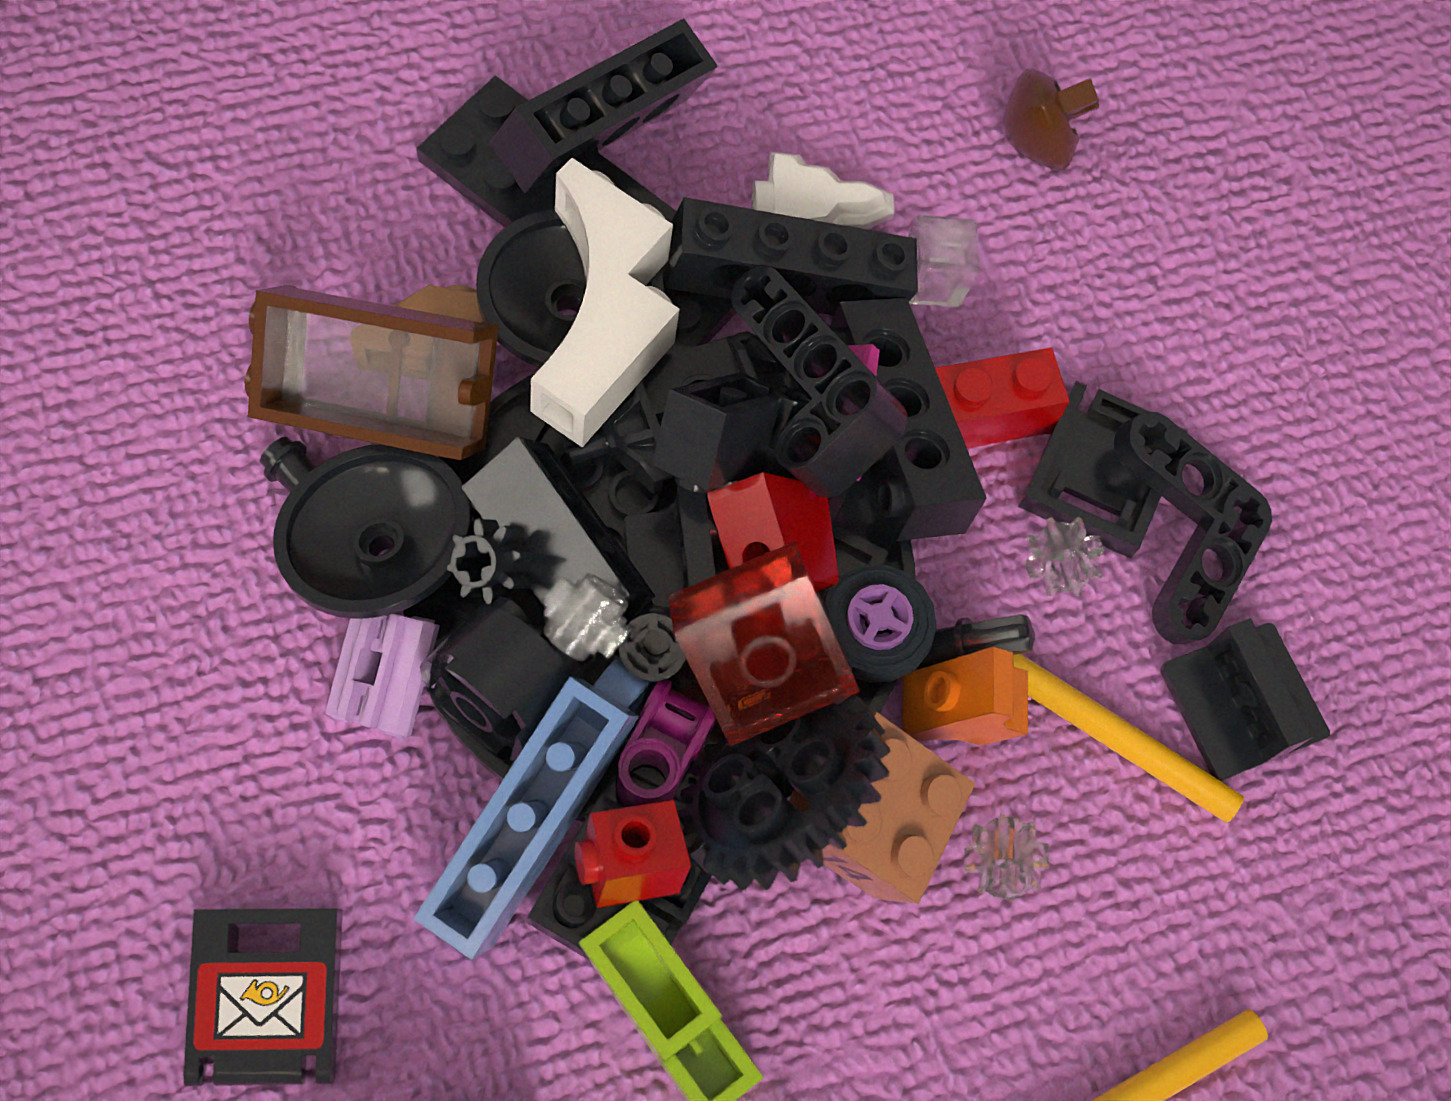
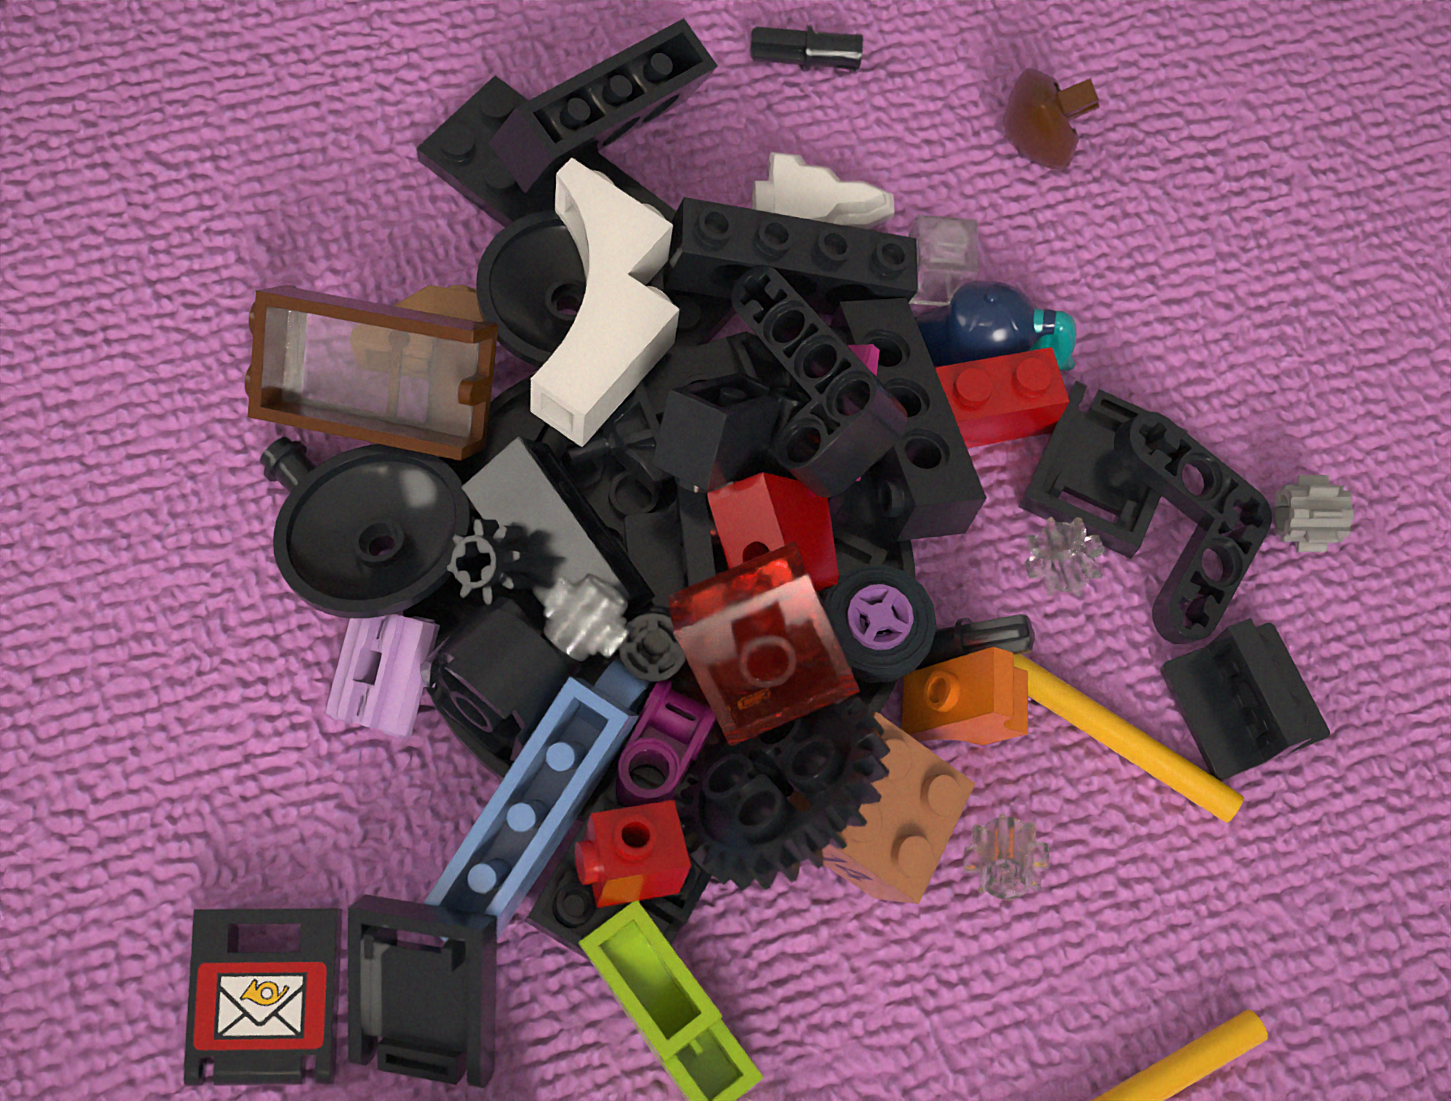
none -> black container [348,894,497,1089]
none -> black axle [749,25,863,72]
none -> dark blue hair [915,280,1077,371]
none -> light grey gear [1272,475,1354,552]

